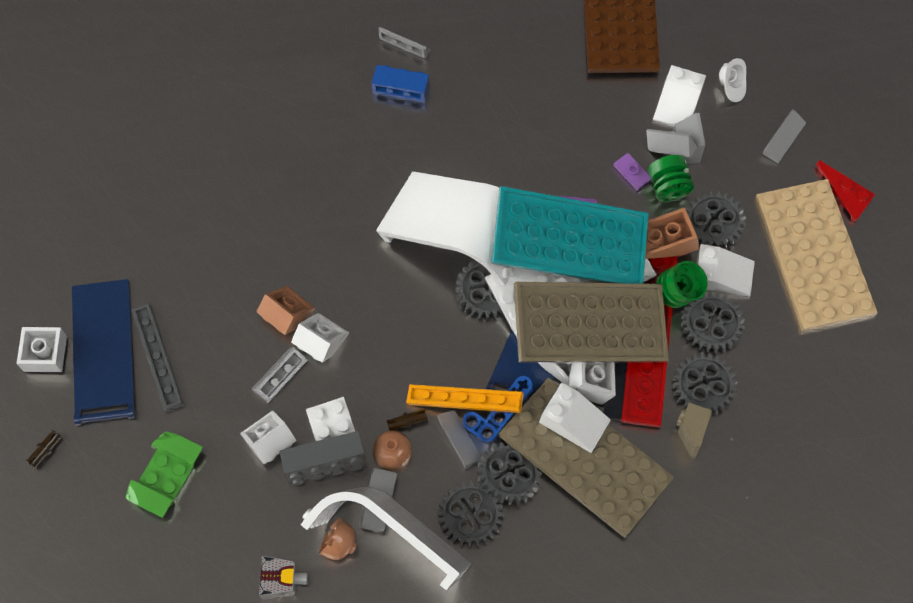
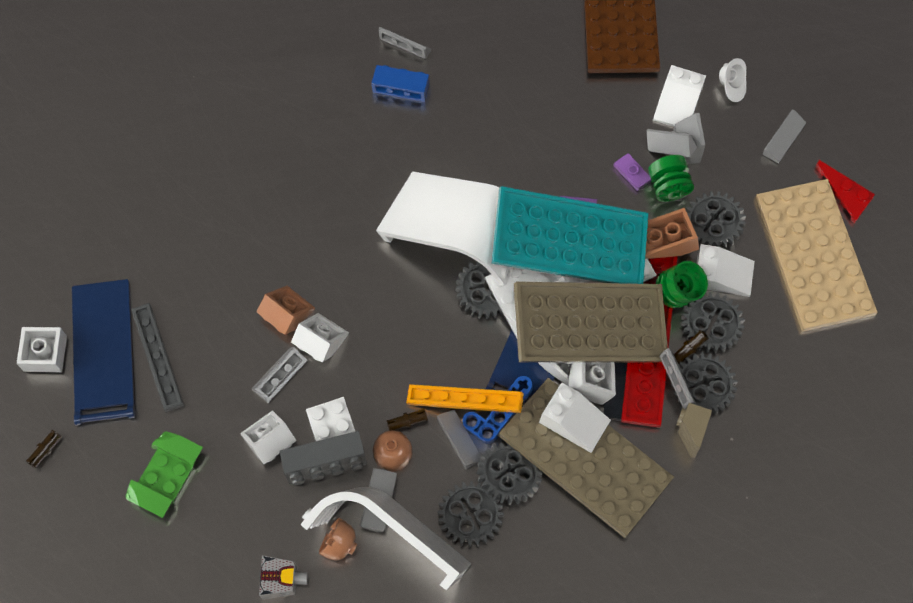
none -> light grey slope [660,348,696,408]
none -> dark brown pin [674,330,709,364]

